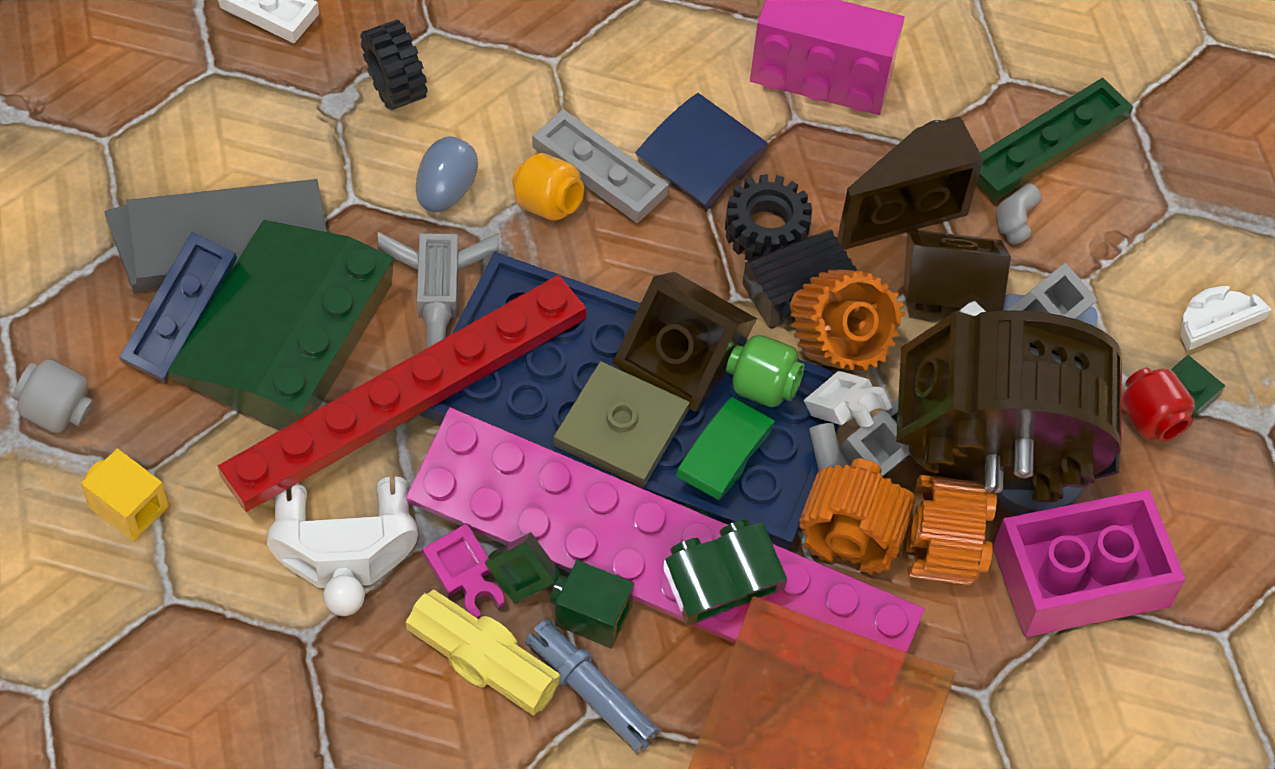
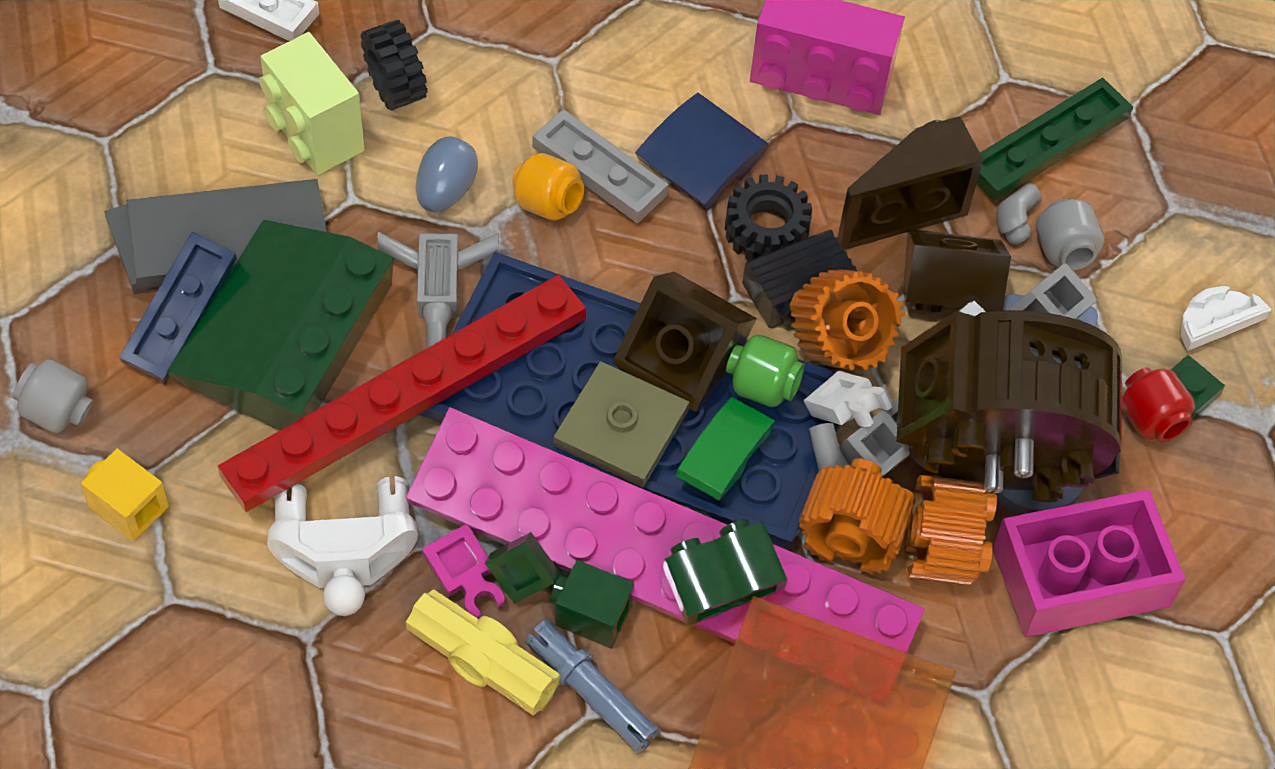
none -> yellowish green brick [259,32,365,176]
none -> light grey head [1036,199,1105,270]

